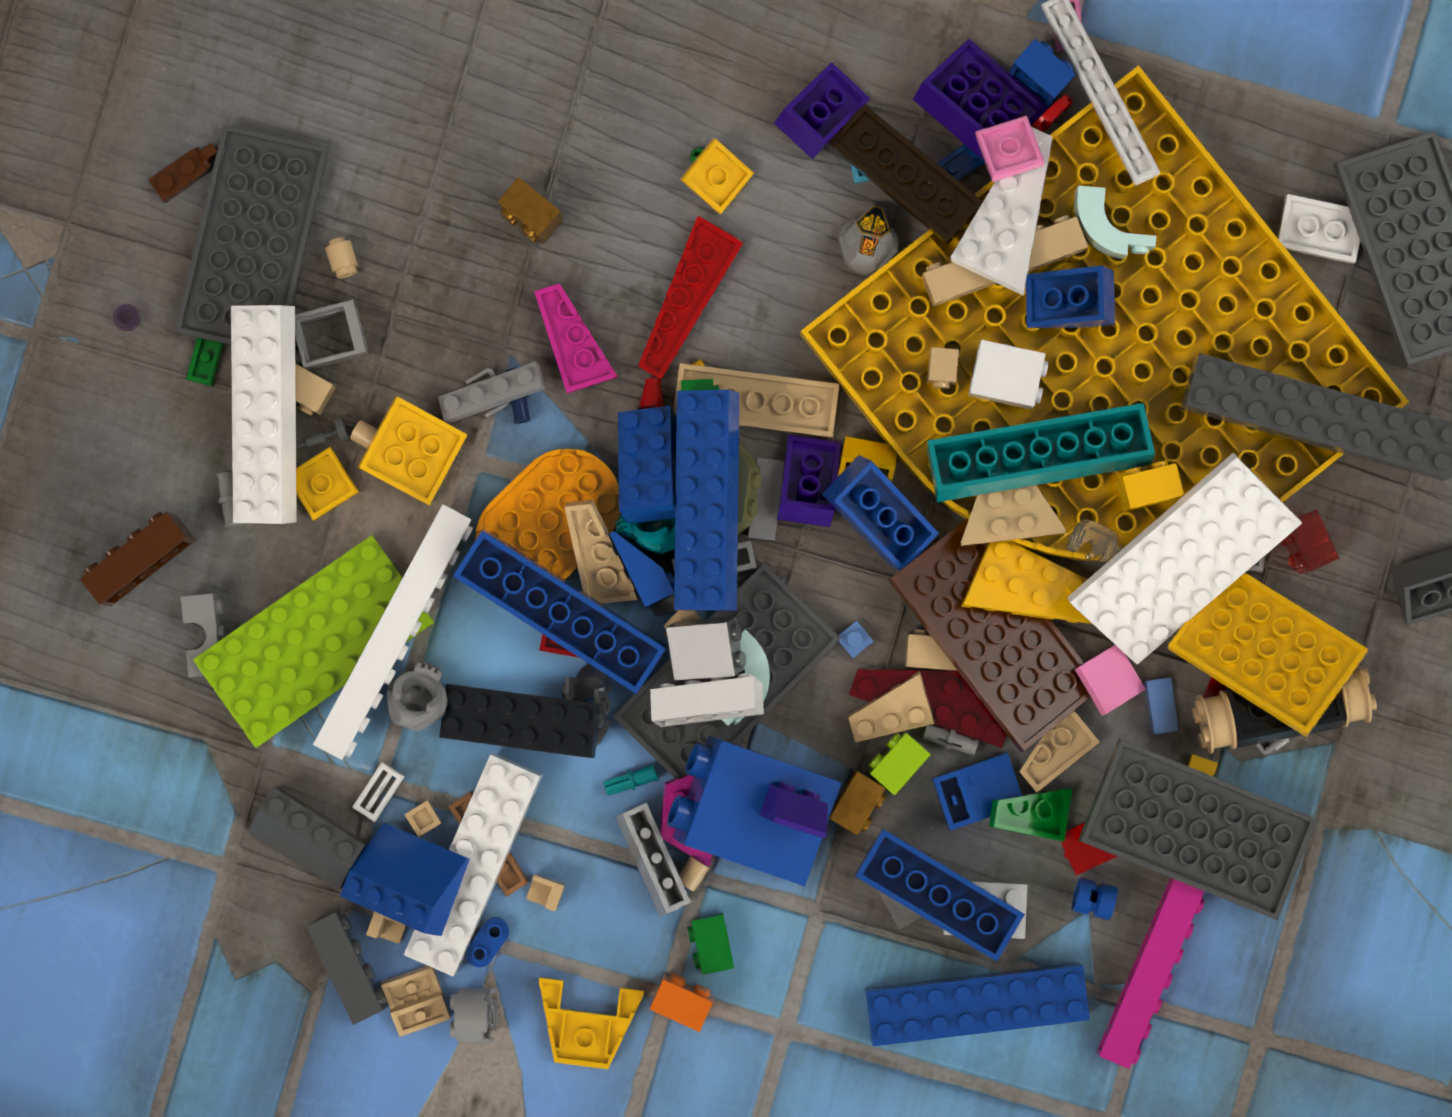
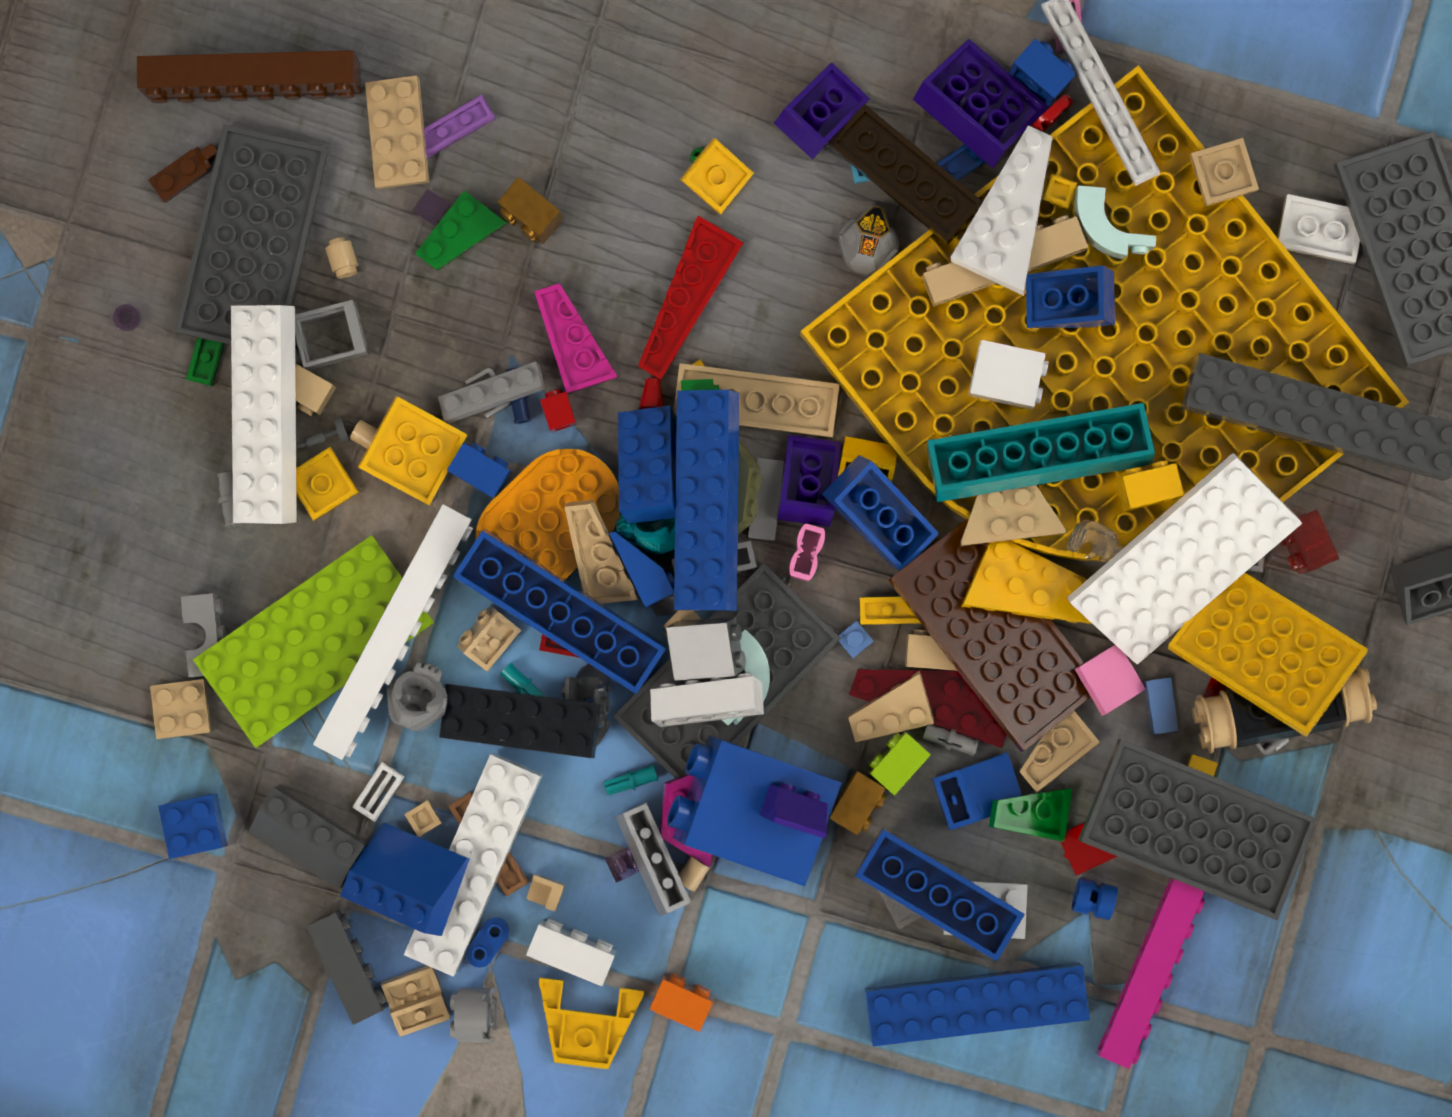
reddish brown brick [80,512,196,606] -> none
tan panel [366,912,406,943] -> none
green brick [687,913,734,975] -> none
tan brick [927,347,959,389] -> none
bright pink tile [975,116,1044,182] -> none
none -> reddish brown brick [137,50,361,103]
none -> tan plate [150,679,212,739]
none -> blue brick [158,793,228,859]
none -> tan plate [365,75,430,189]
none -> clear purple tile [412,189,450,227]
none -> green wing [415,191,507,271]
none -> medium lavender tile [424,94,496,159]
none -> blue brick [447,442,512,499]
none -> tan bracket [457,605,521,672]
none -> teal axle [500,662,546,697]
none -> white brick [526,918,617,986]
none -> red brick [540,389,577,433]
none -> clear purple plate [605,847,639,883]
none -> bright pink brick [789,523,825,582]
none -> yellow plate [859,597,921,625]
none -> yellow tile [1042,174,1077,210]
none -> tan plate [1190,138,1259,207]

